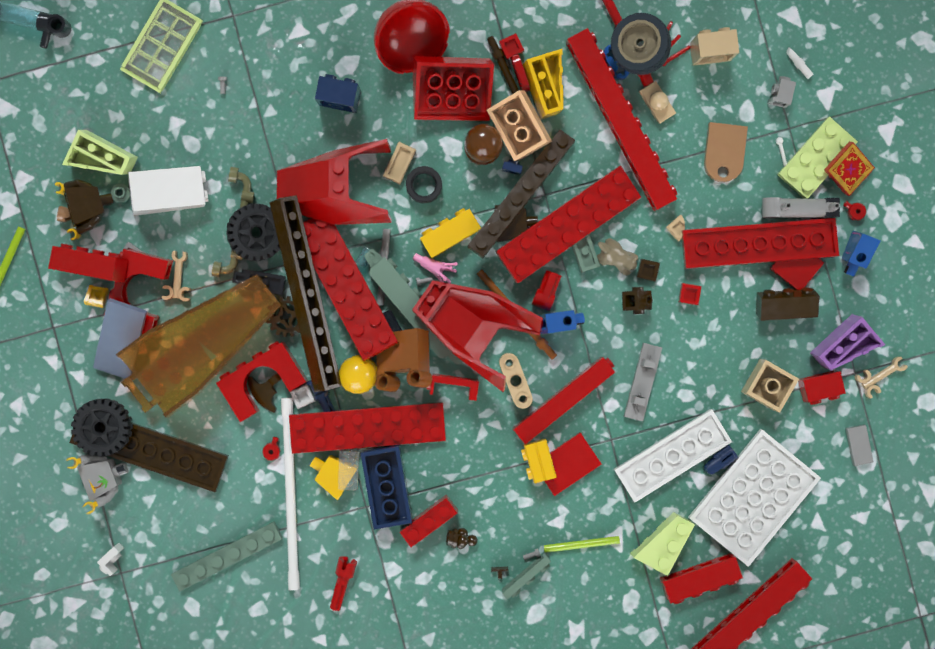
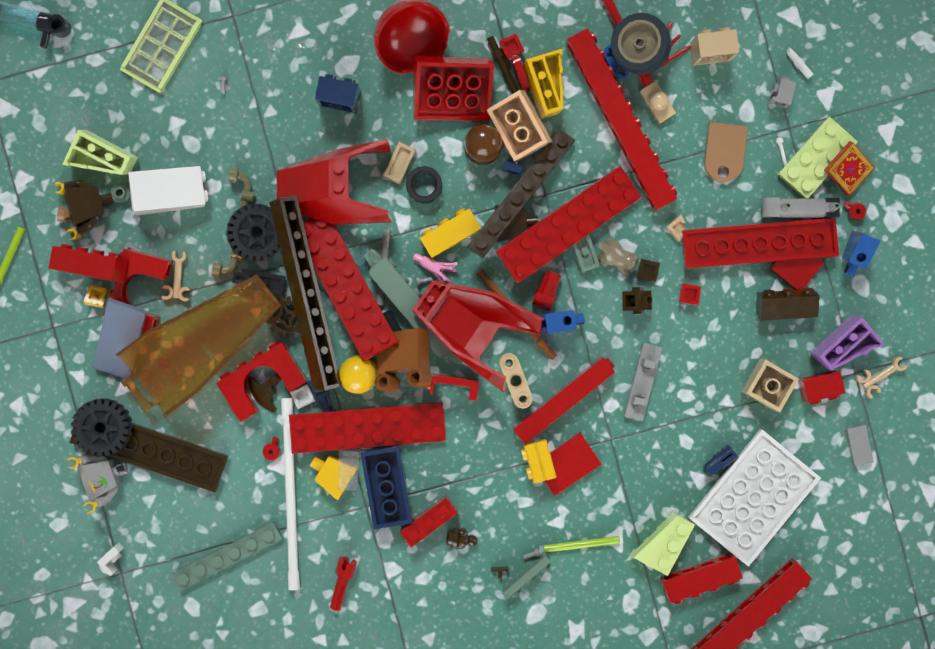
white plate [614,409,732,502] -> none

